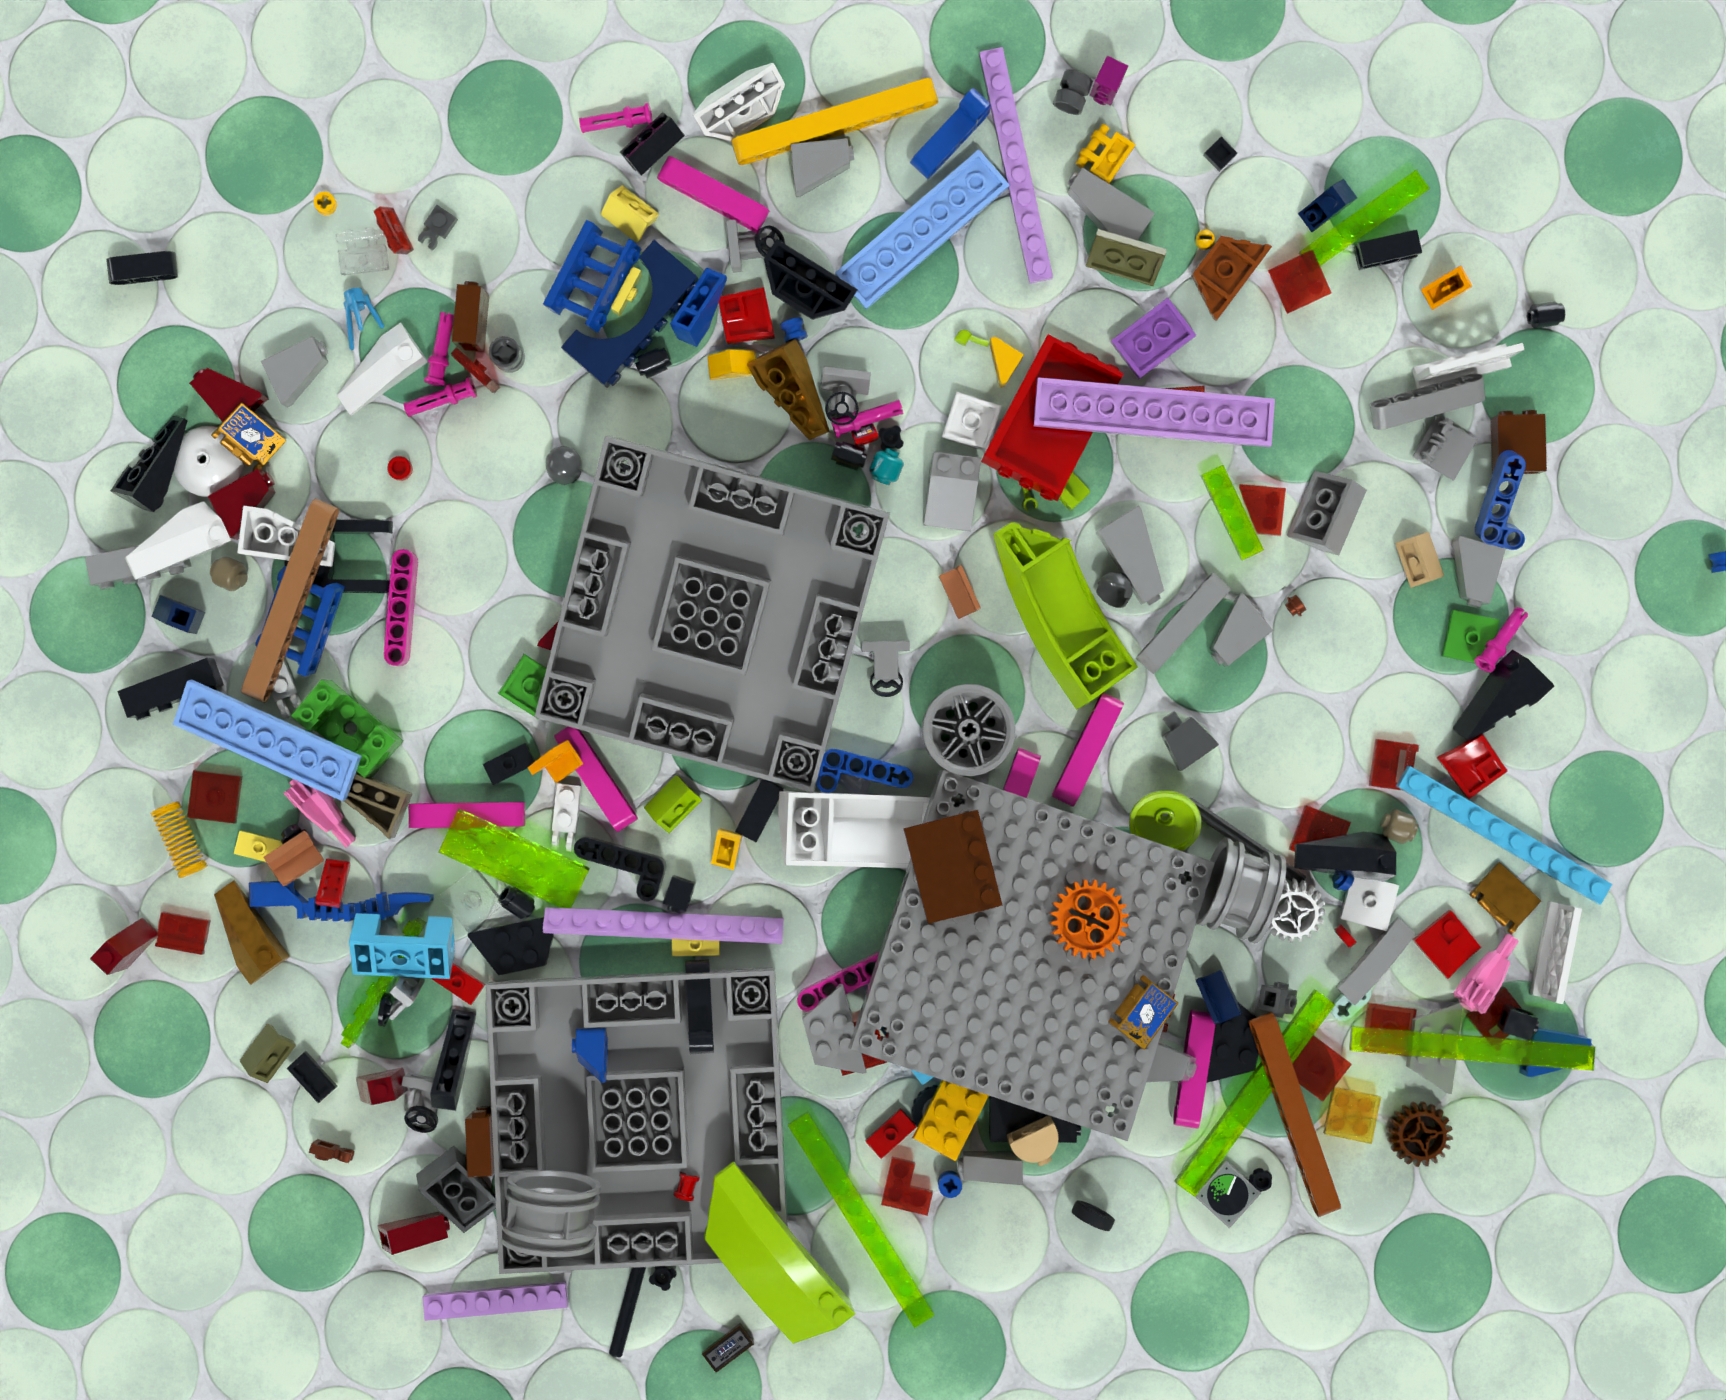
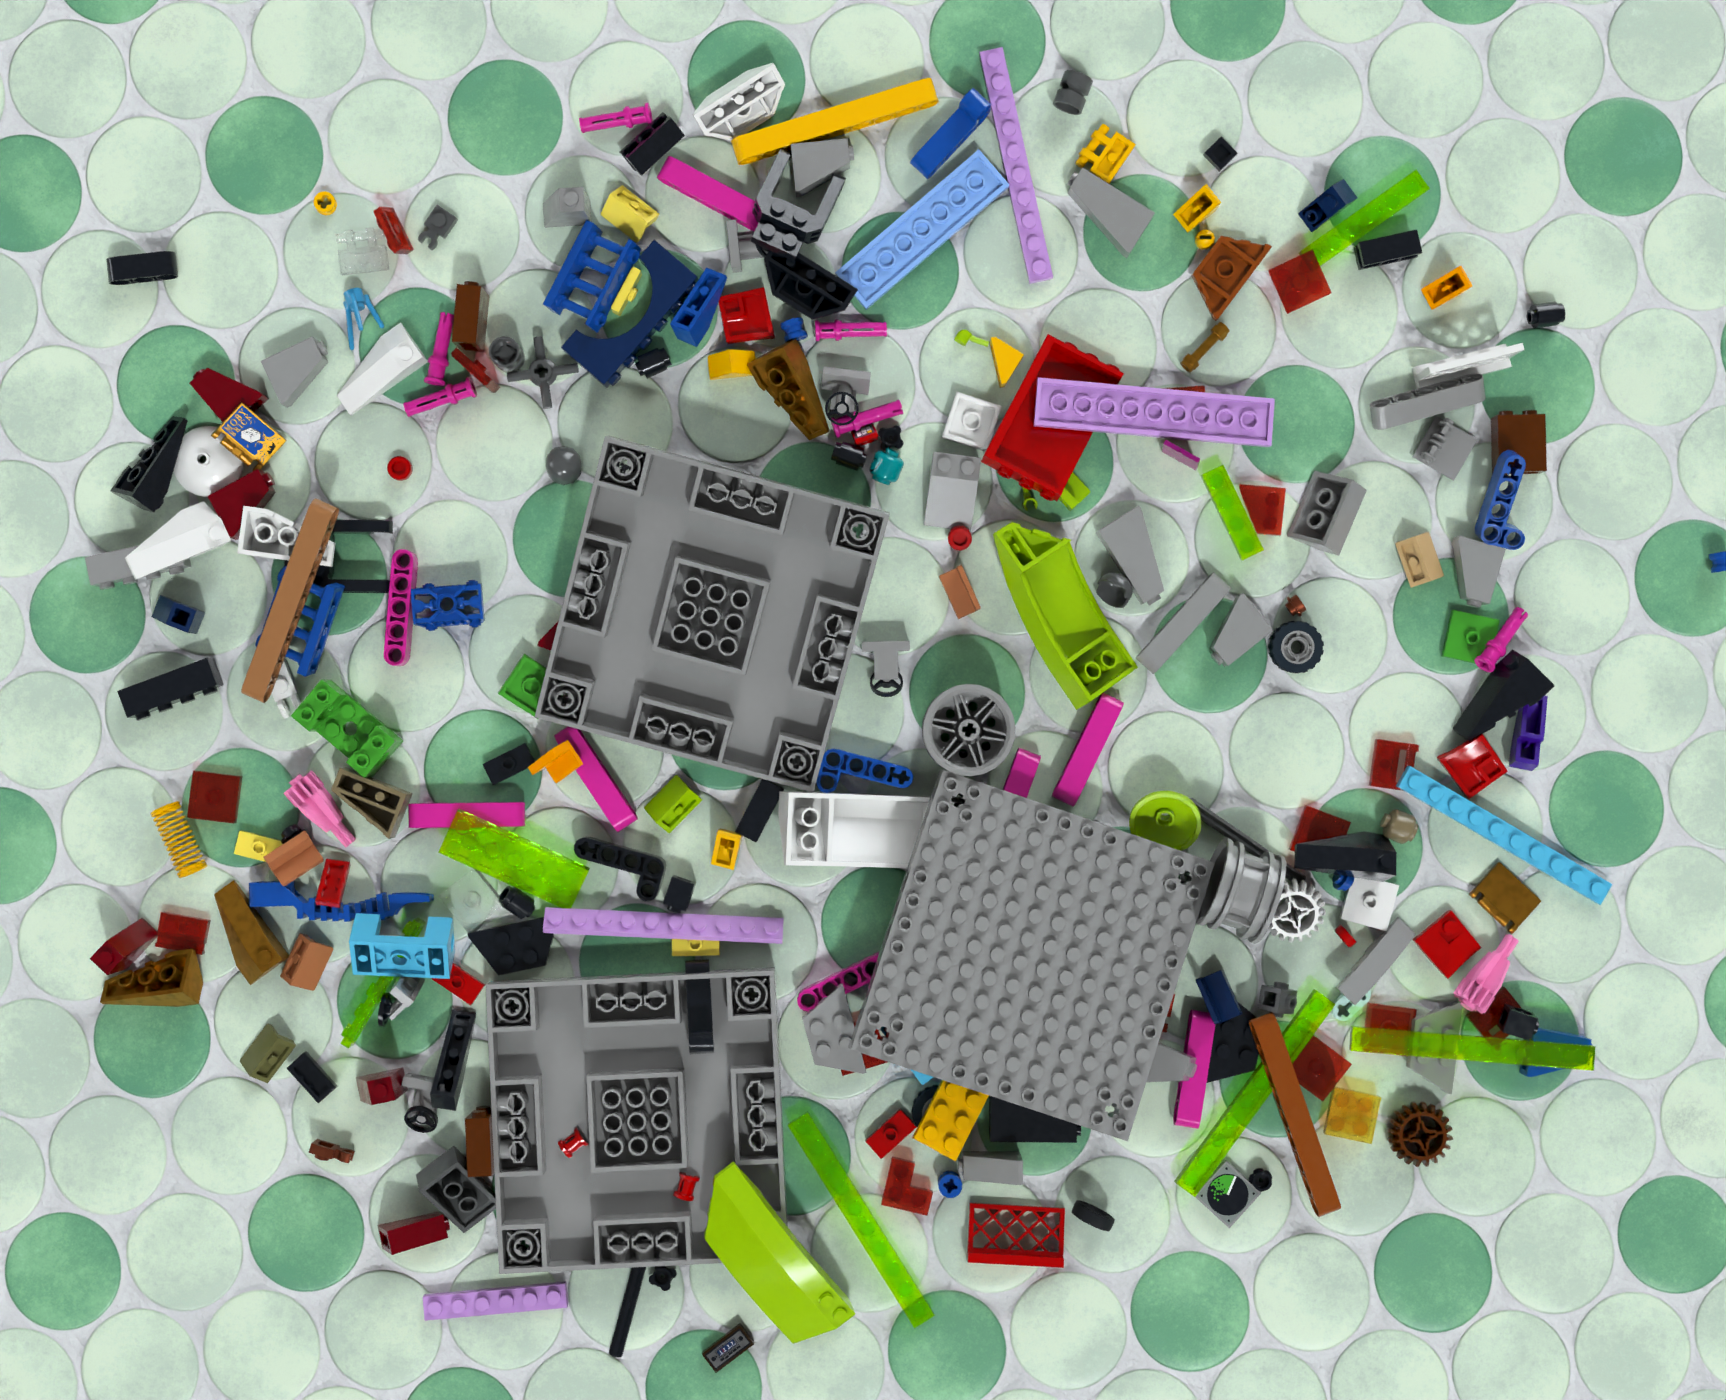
light blue plate [173,680,362,801] -> none
dark tan head [210,557,248,591] -> none
light grey wheel [501,1170,601,1257] -> none
white hinge [551,783,582,852] -> none
blue slope [572,1028,608,1083] -> none
reddish brown slope [903,810,1003,924] -> none
tan brick [1006,1115,1058,1166] -> none
orange gear [1049,880,1129,959] -> none
olive tile [1086,229,1167,286] -> none
magenta brick [1090,56,1129,106] -> none
piece [1108,975,1178,1050] -> none
medium lavender plate [1111,298,1196,379] -> none
dark grey torso [1162,711,1219,771] -> none
white fence [1529,901,1582,1004] -> none
none -> pearl gold wedge [100,949,203,1007]
none -> nougat panel [280,933,333,991]
none -> blue piece [411,580,485,631]
none -> dark grey bar [507,336,579,409]
none -> light grey slope [543,187,592,228]
none -> red bush [558,1128,589,1158]
none -> plate [751,149,846,262]
none -> dark pink pin [815,319,887,341]
none -> red tile [948,526,972,551]
none -> red fence [967,1203,1065,1268]
none -> piece [1162,440,1200,470]
none -> yellow slope [1173,184,1221,233]
none -> pearl gold bar [1180,322,1230,373]
none -> black wheel [1268,621,1324,673]
none -> dark purple slope [1509,696,1548,771]

